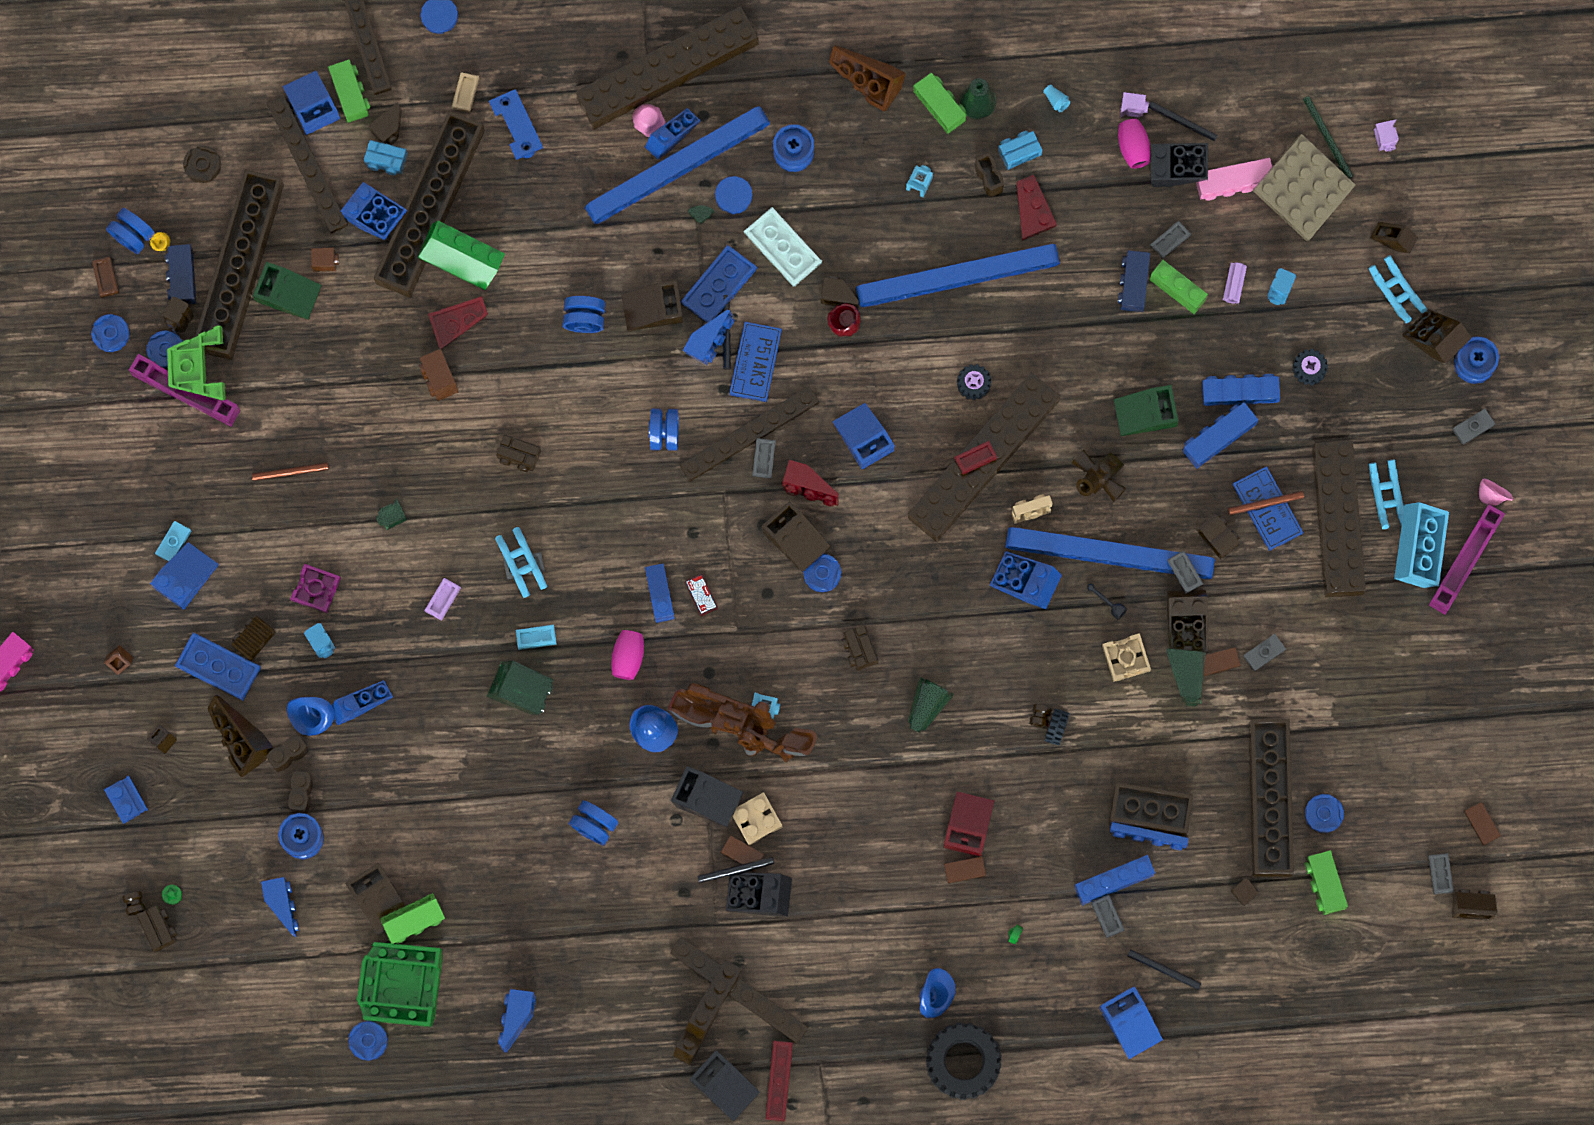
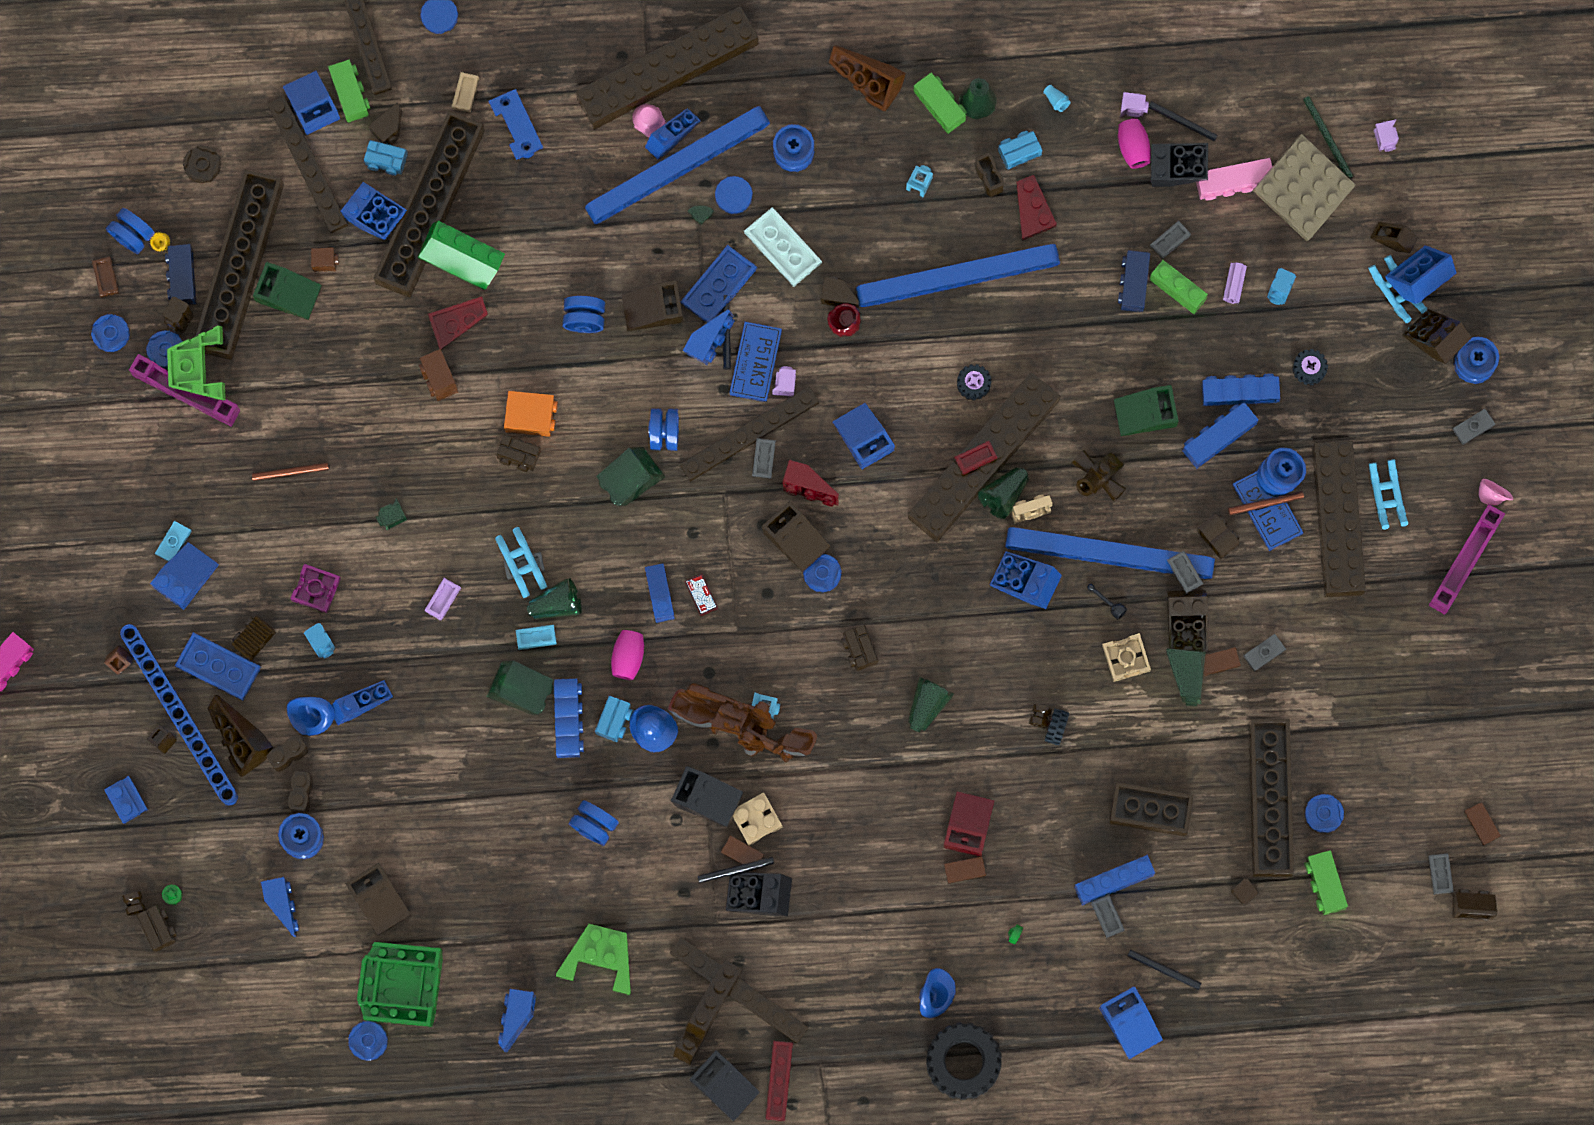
bright green brick [380,893,445,944] -> none
blue plate [1109,822,1189,850] -> none
medium azure brick [1394,502,1449,588] -> none
none -> blue beam [120,625,238,805]
none -> orange brick [504,391,558,437]
none -> clear green cone [527,578,582,619]
none -> blue brick [554,679,584,758]
none -> bright green wing [556,924,631,995]
none -> dark azure brick [595,696,633,742]
none -> clear green slope [596,447,666,506]
none -> lavender window [772,366,796,397]
none -> clear green cone [978,467,1029,519]
none -> blue wheel [1257,448,1306,496]
none -> blue slope [1385,245,1456,304]

